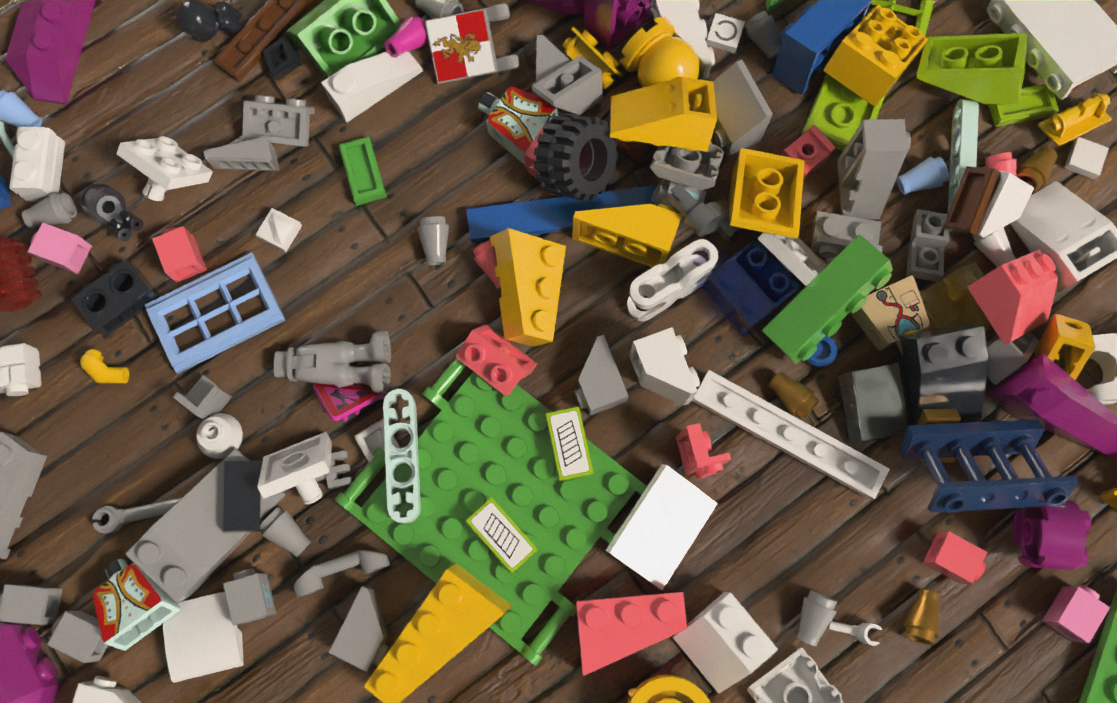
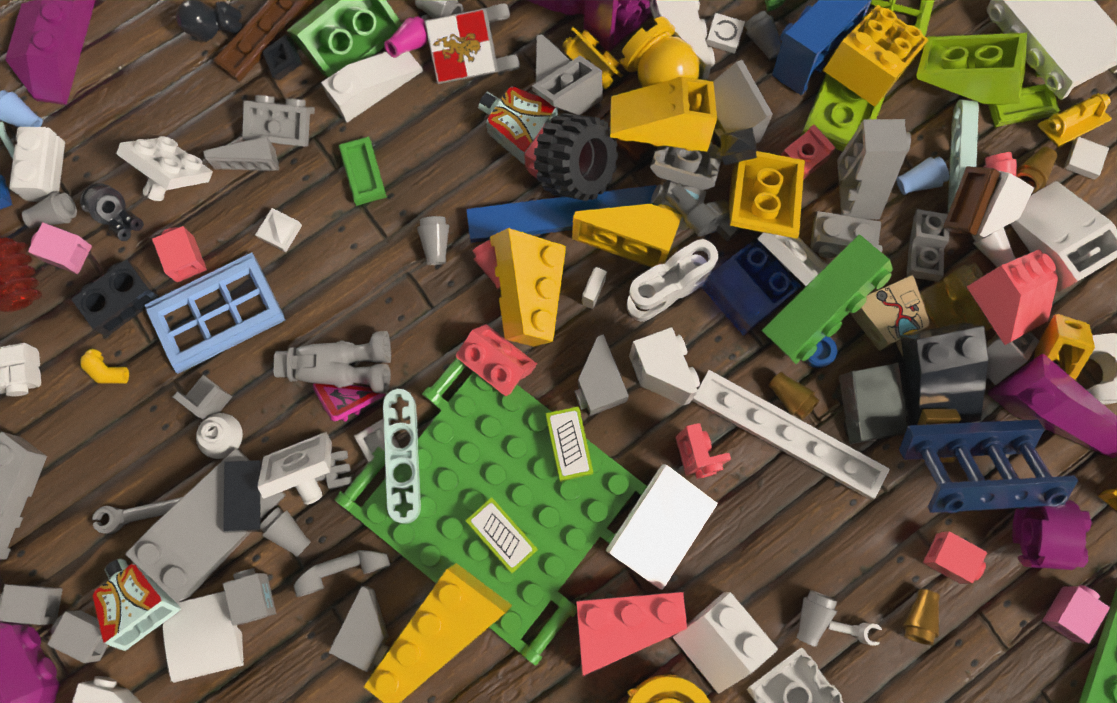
none -> white tile [582,267,607,309]
none -> black tile [720,127,757,165]

